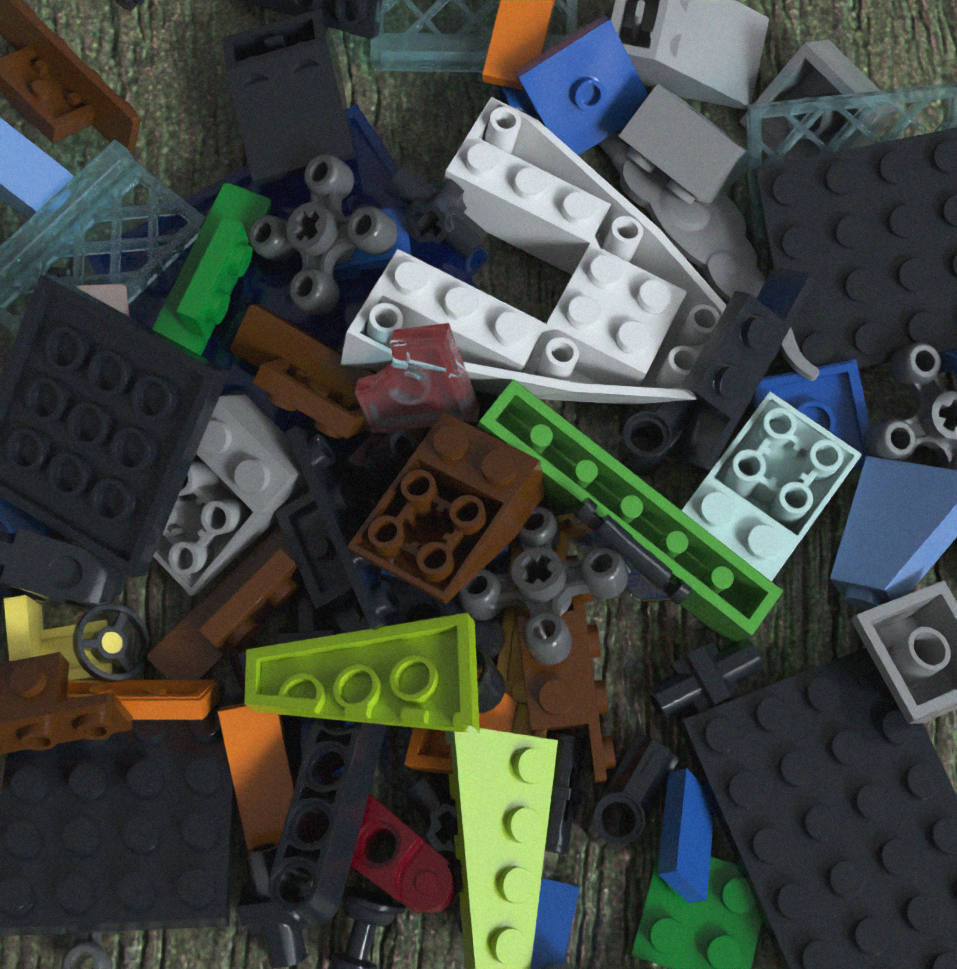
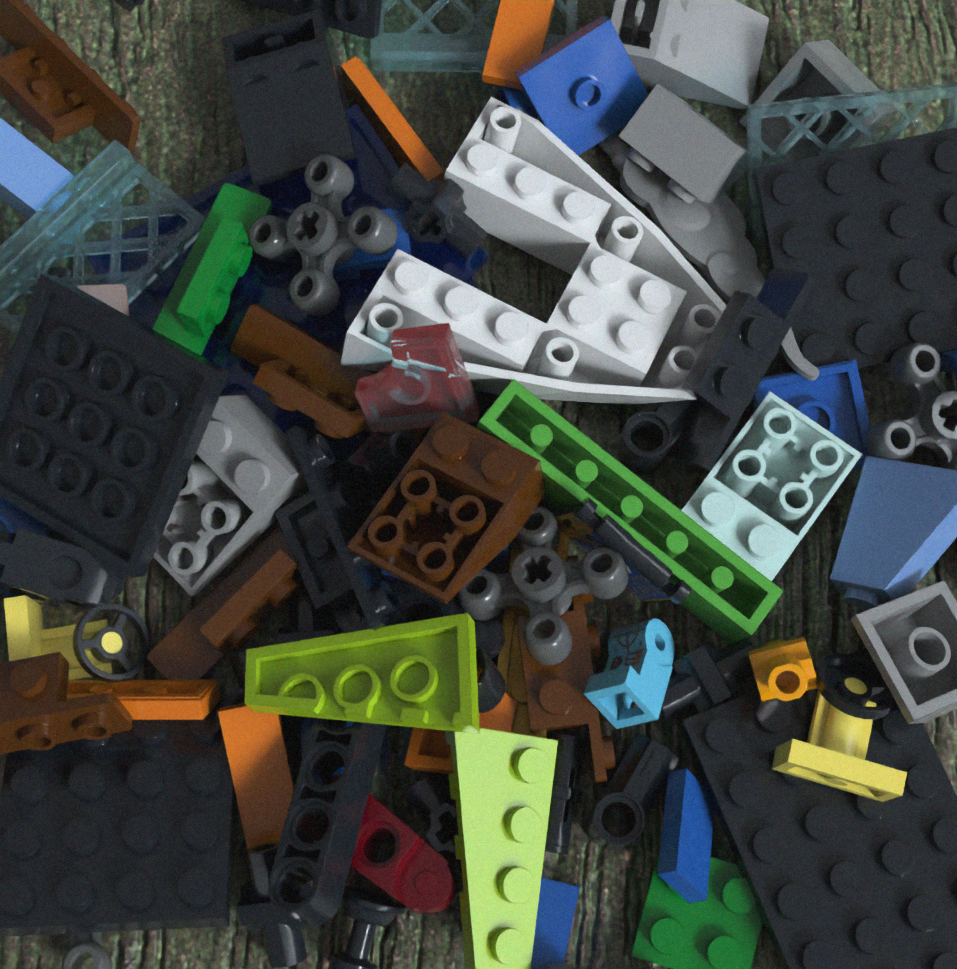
none -> orange tile [341,56,444,182]
none -> medium azure leg [584,618,675,729]
none -> light orange axle [748,637,817,702]
none -> light yellow piece [772,653,907,802]

